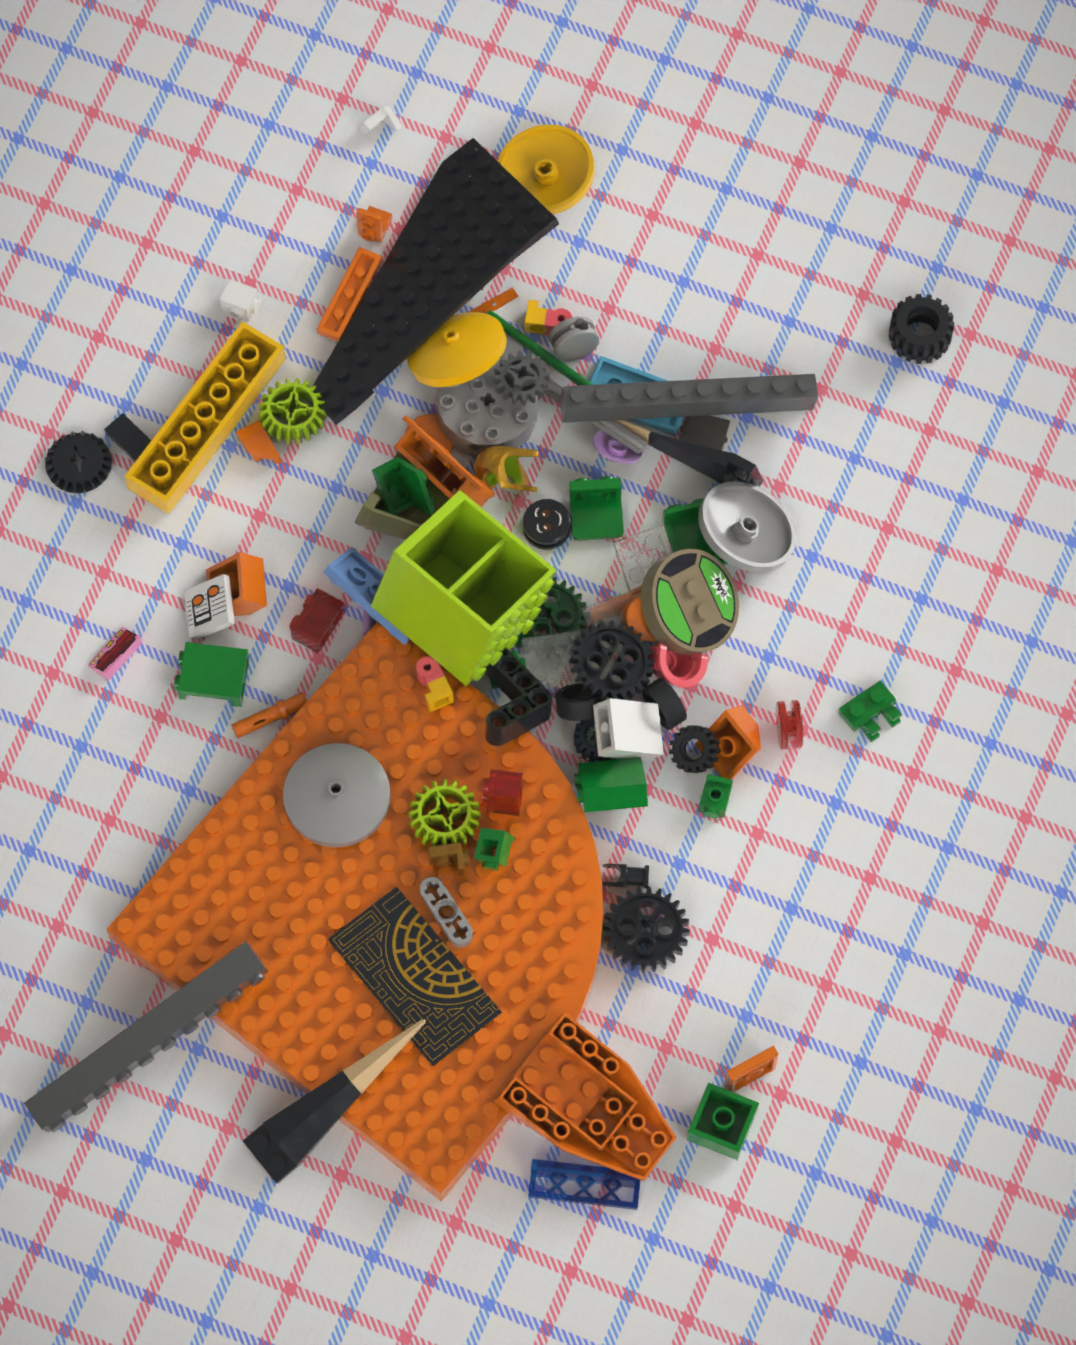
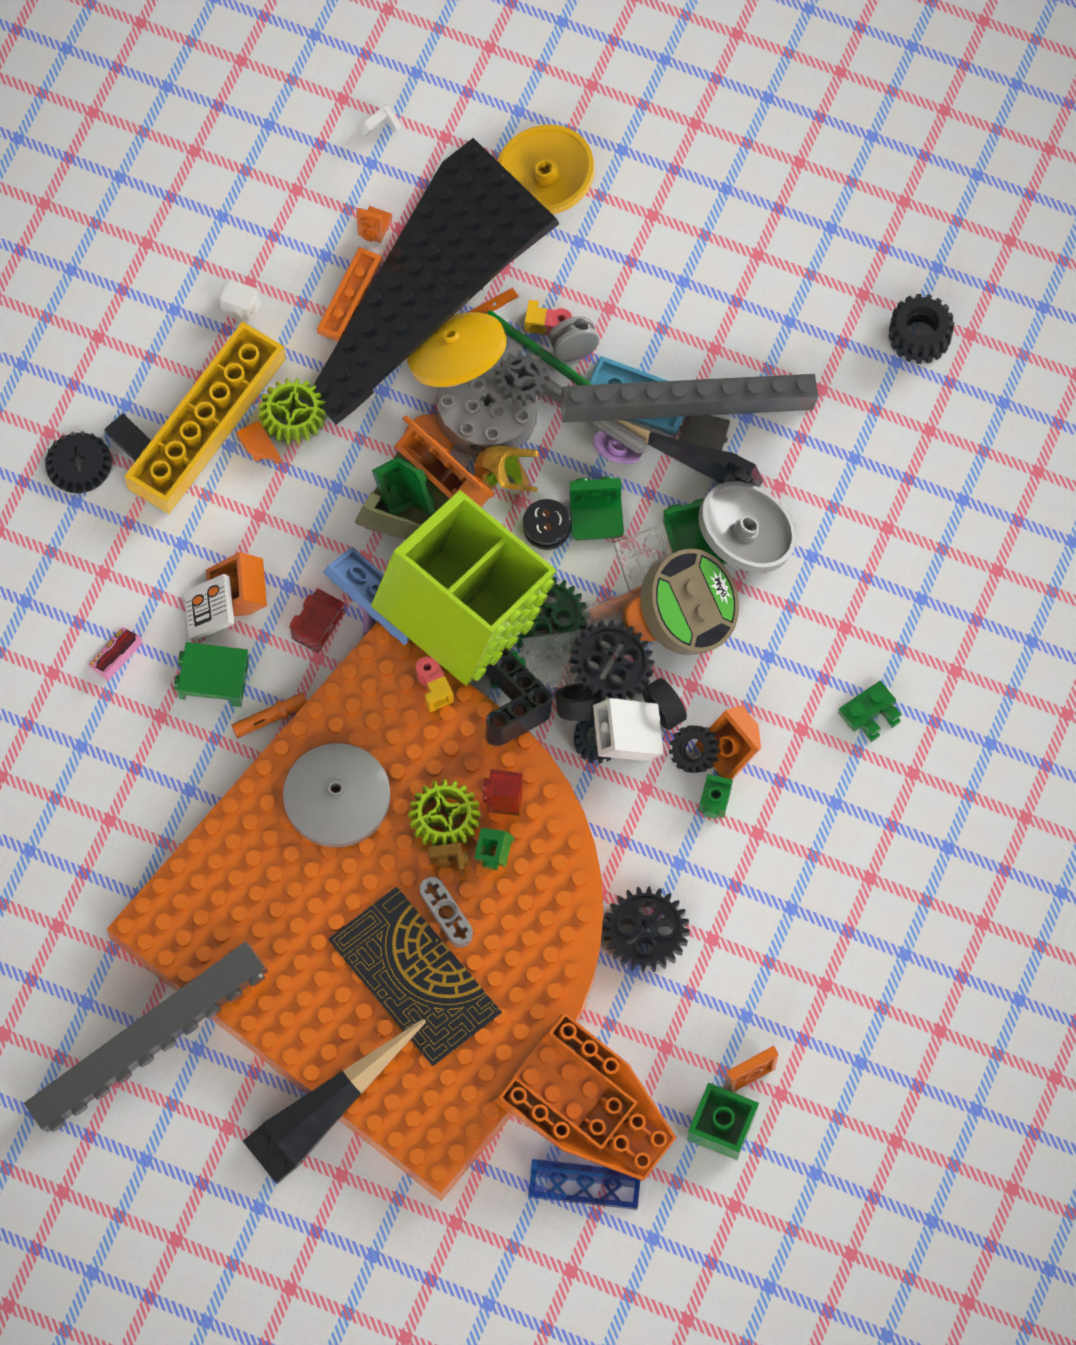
green brick [574,757,648,813] -> none
black piece [602,863,649,889] -> none
coral helmet [648,641,708,688] -> none
clear red head [776,700,803,750] -> none

